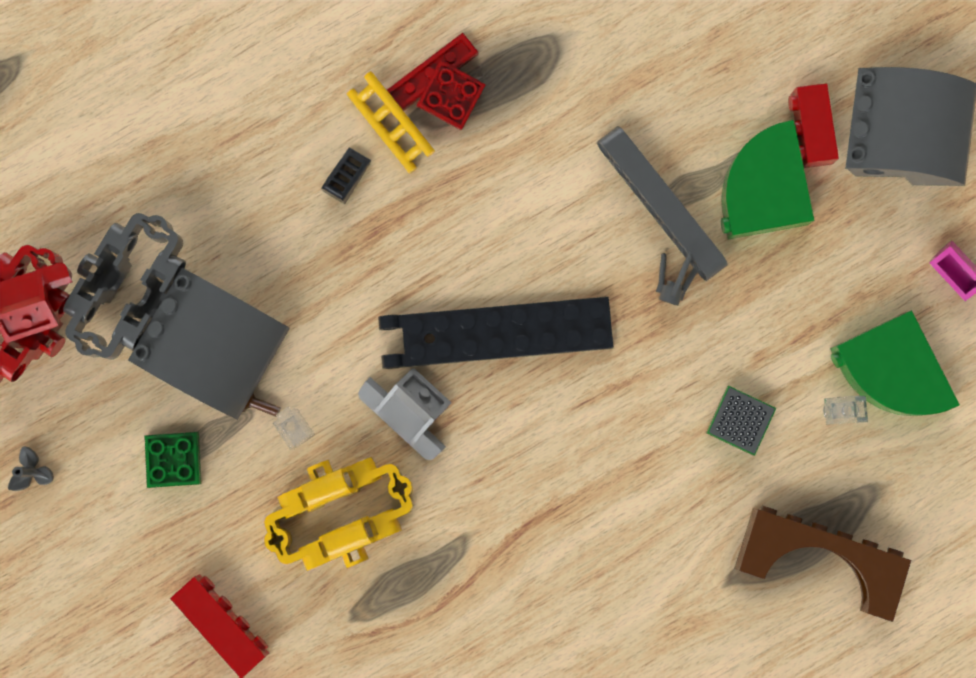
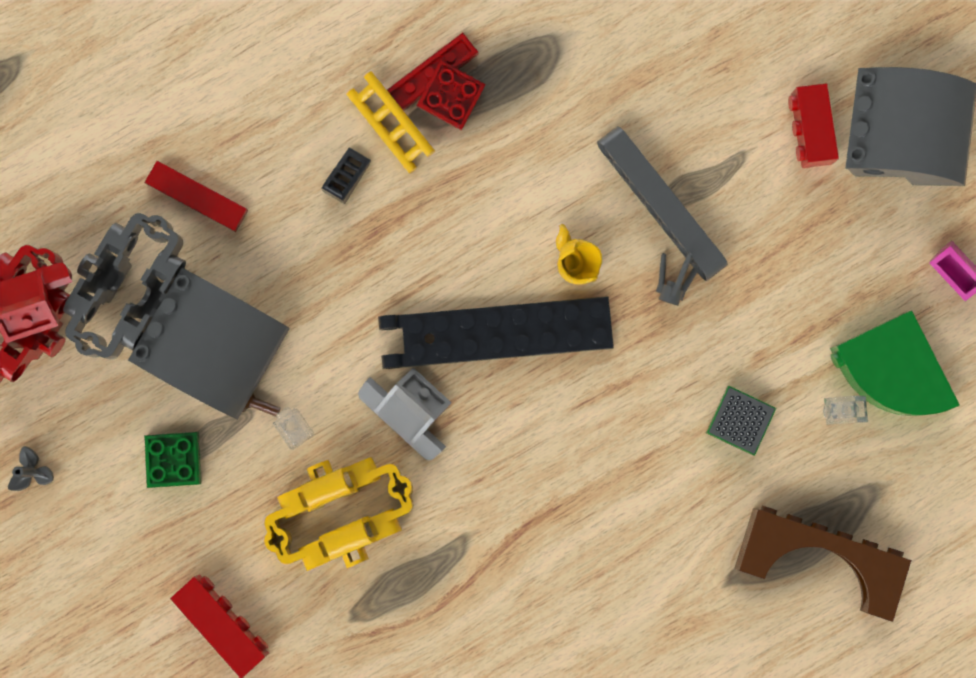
green brick [721,120,815,240] -> none
none -> red tile [144,161,248,232]
none -> yellow hair [556,224,602,285]

